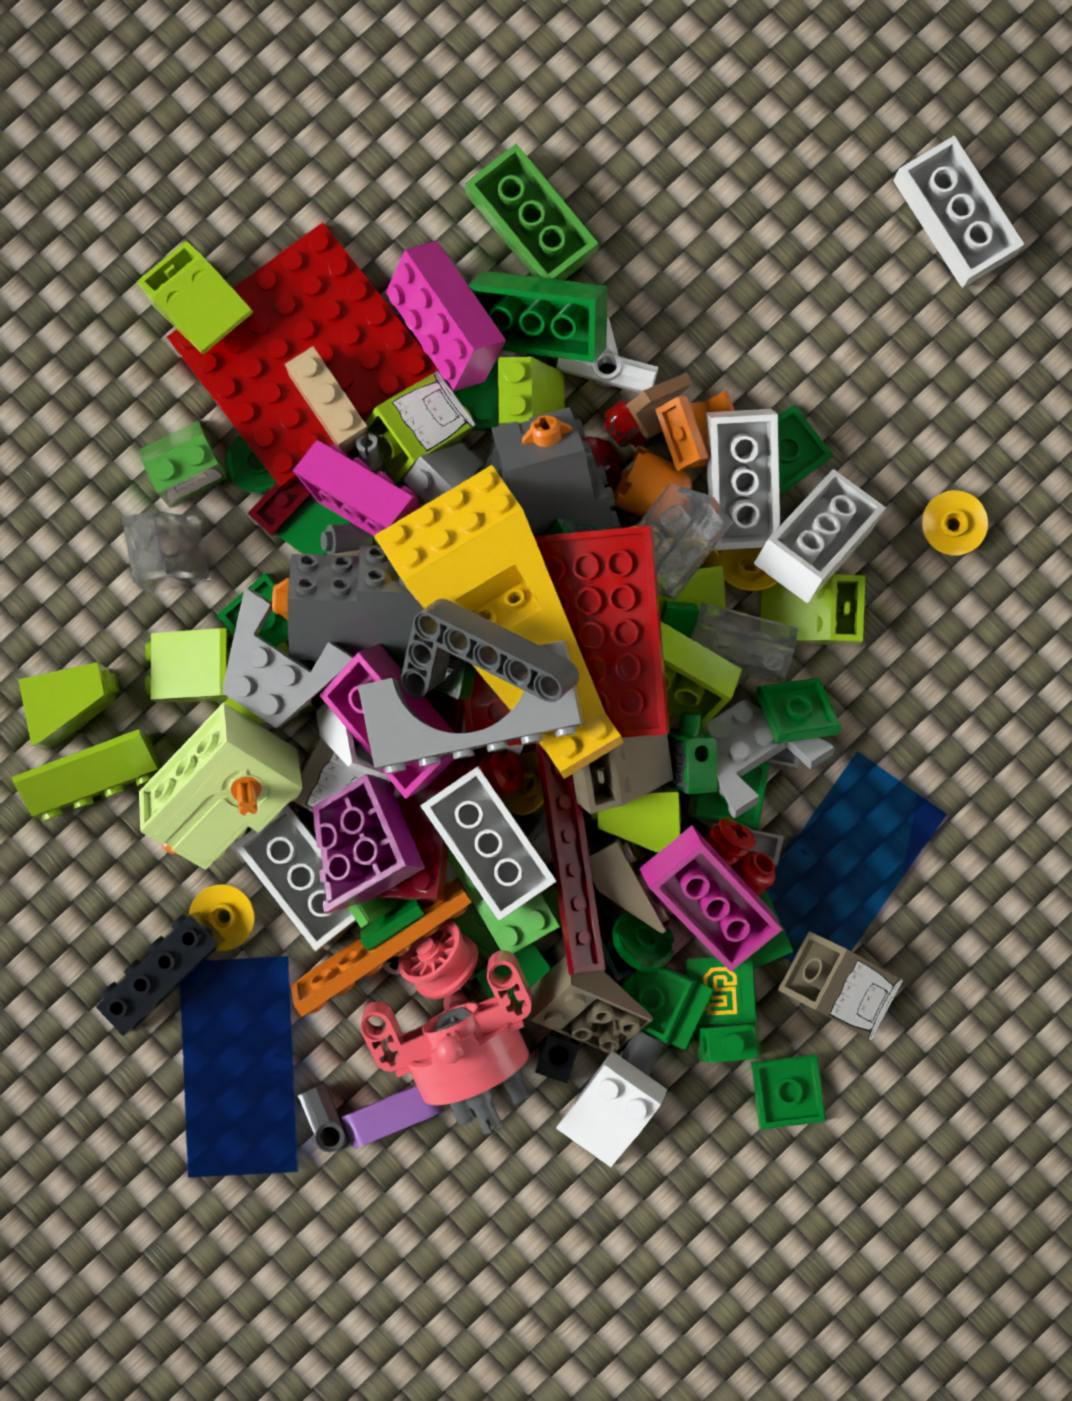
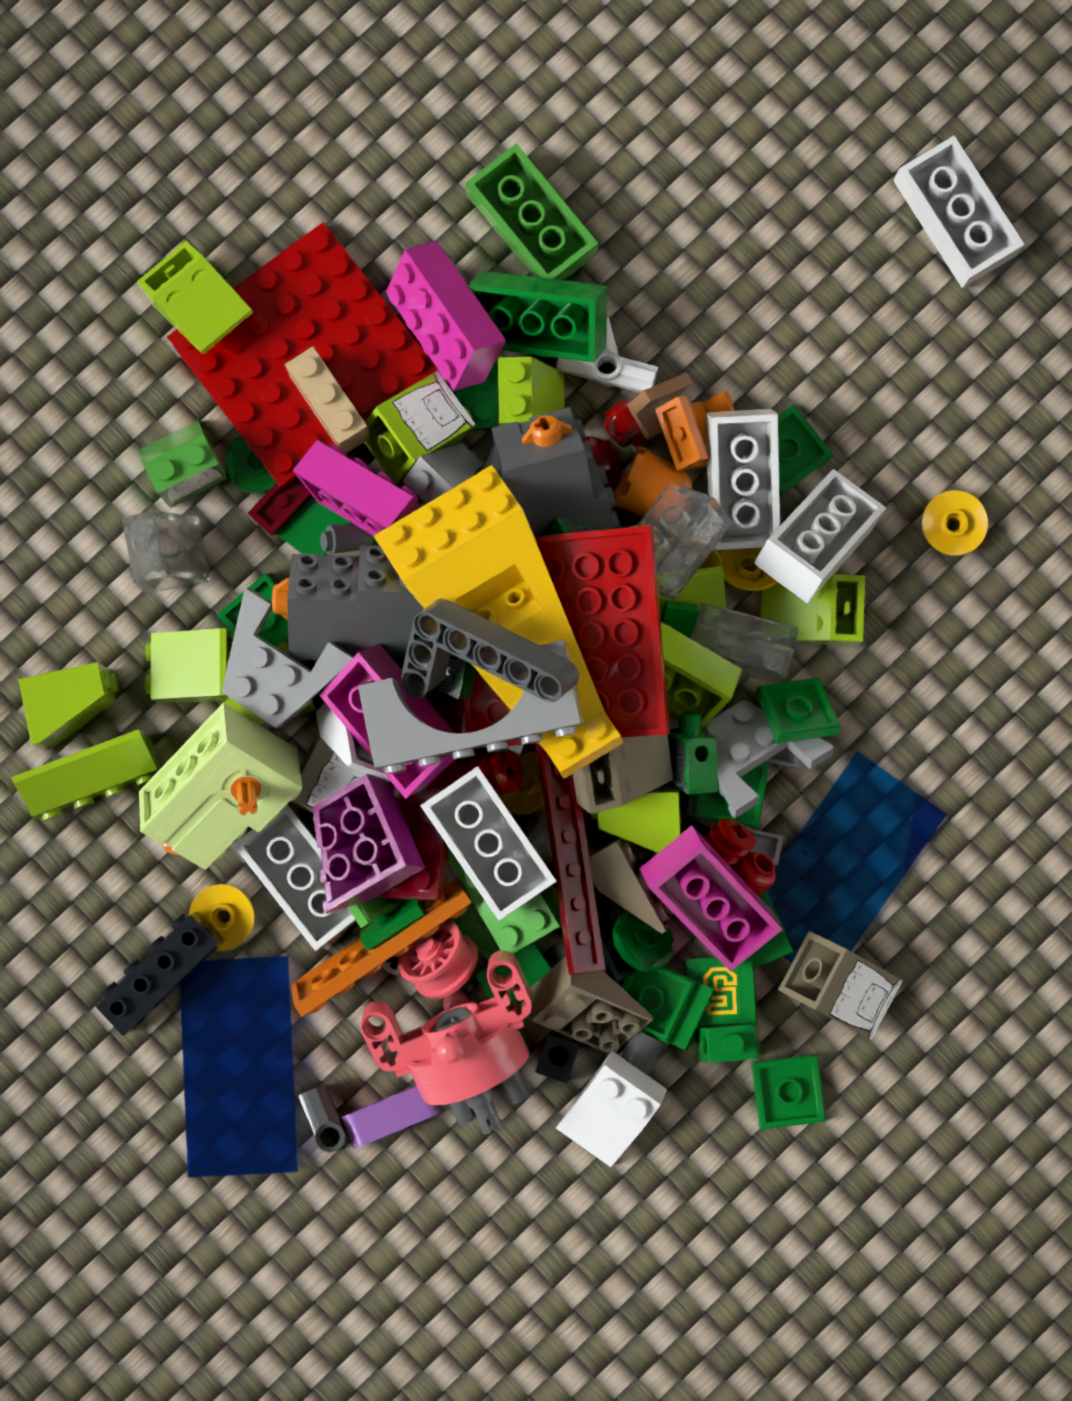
light grey pin [356,433,384,474] -> none

